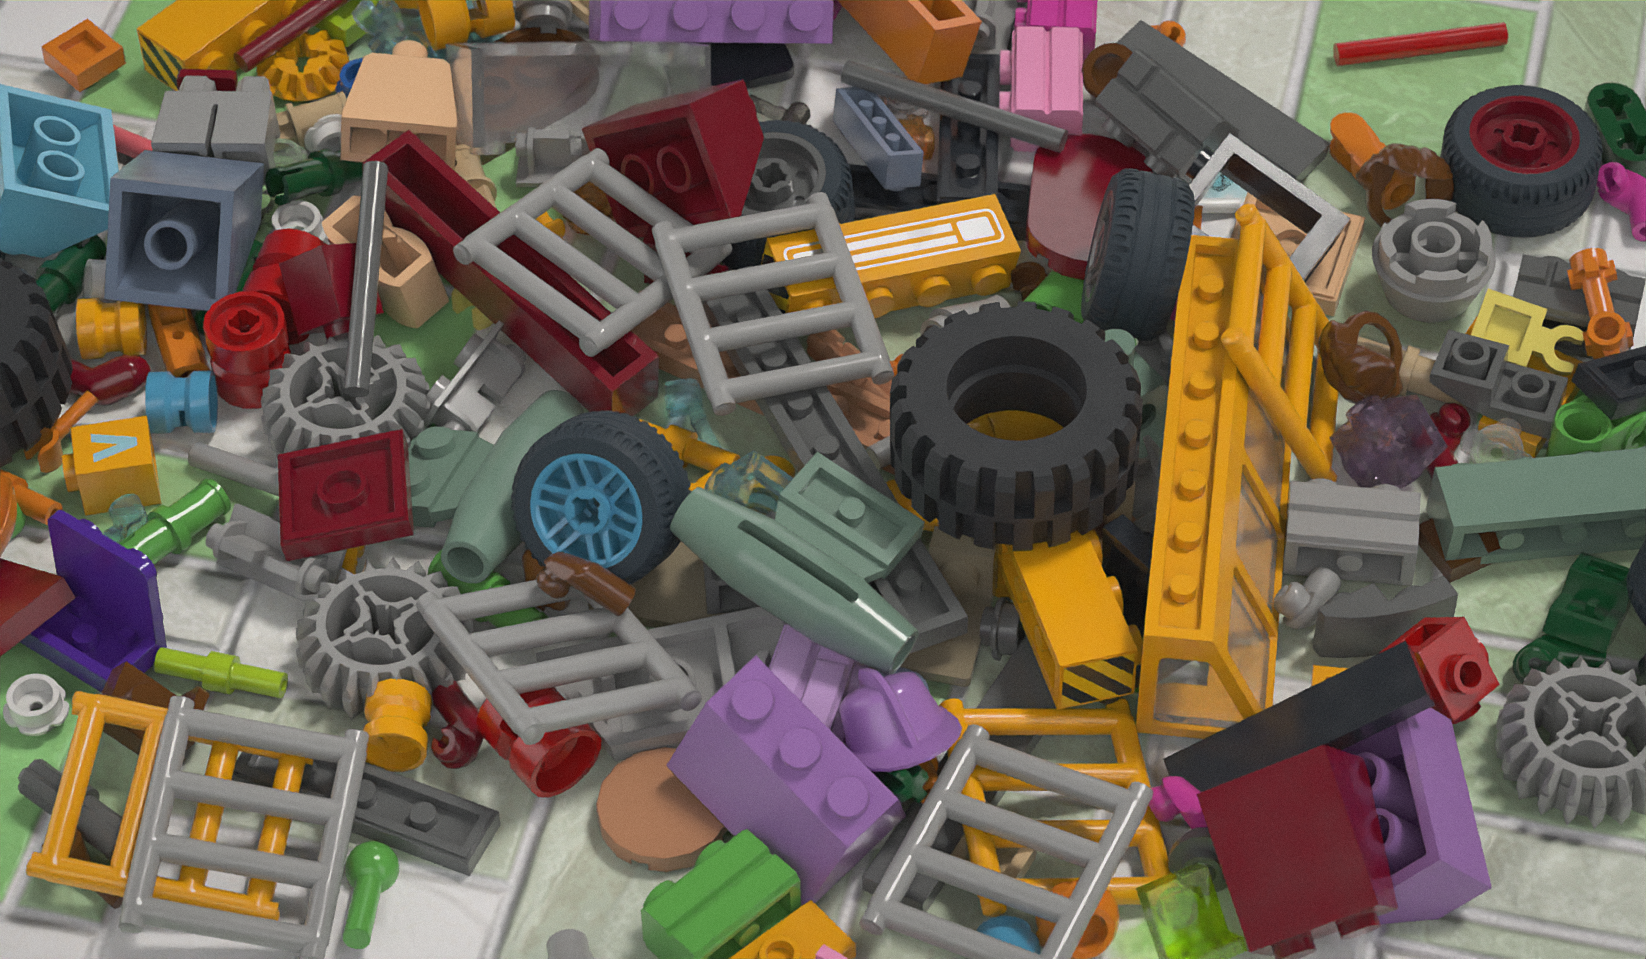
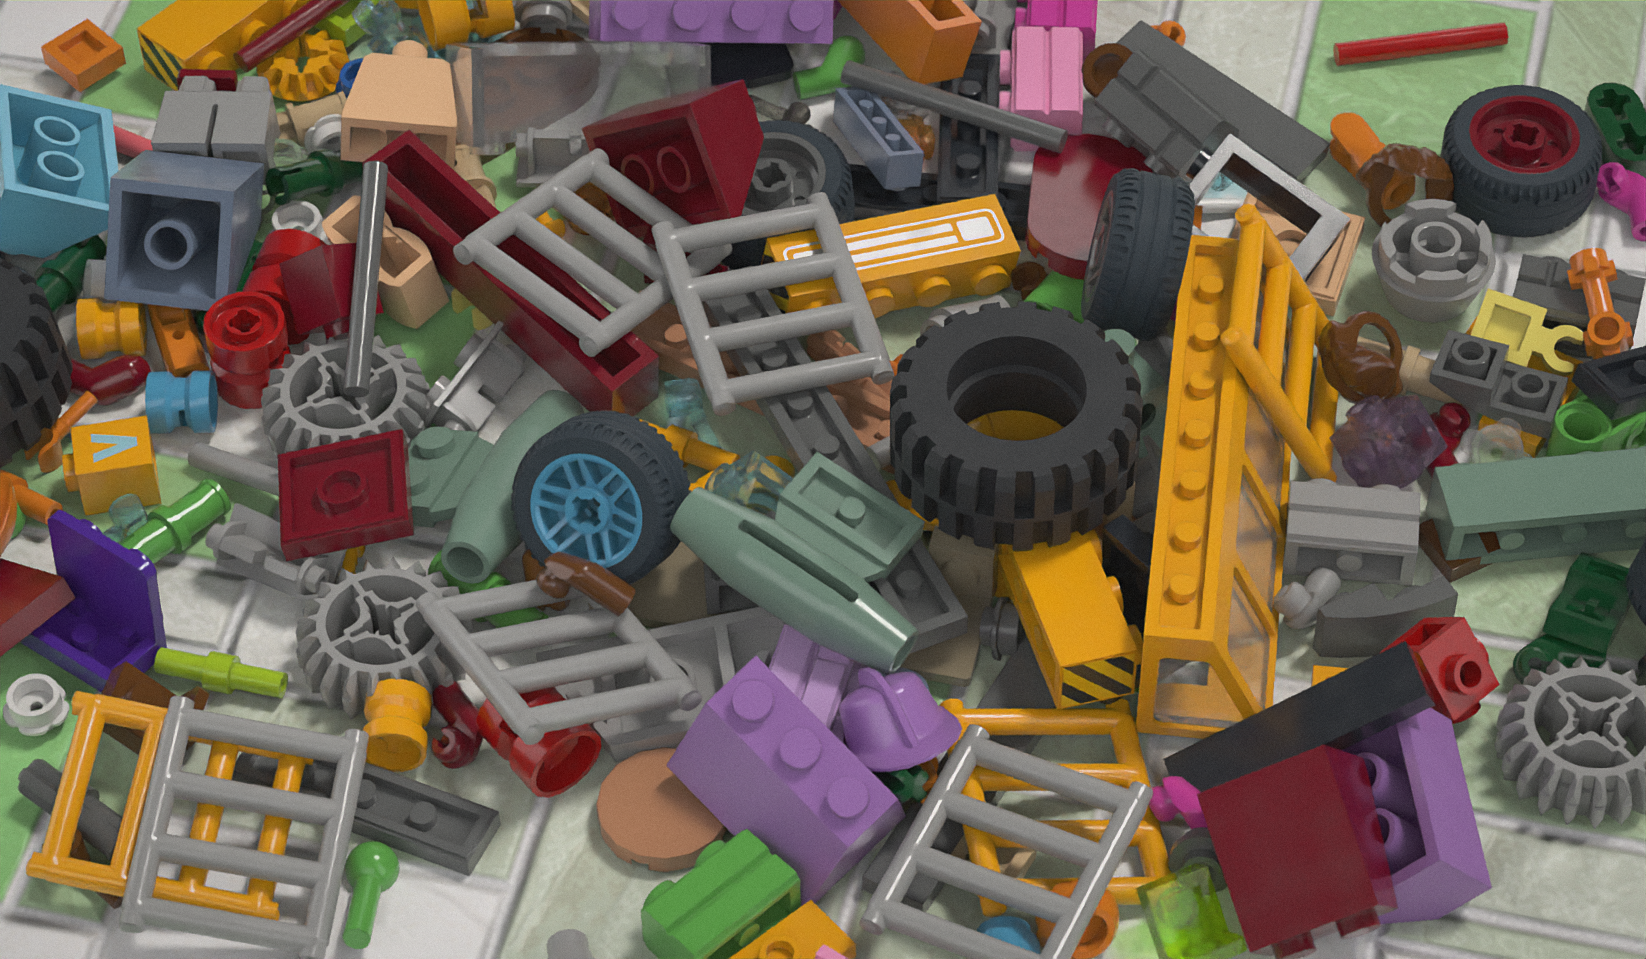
none -> bright green arm [793,35,865,100]

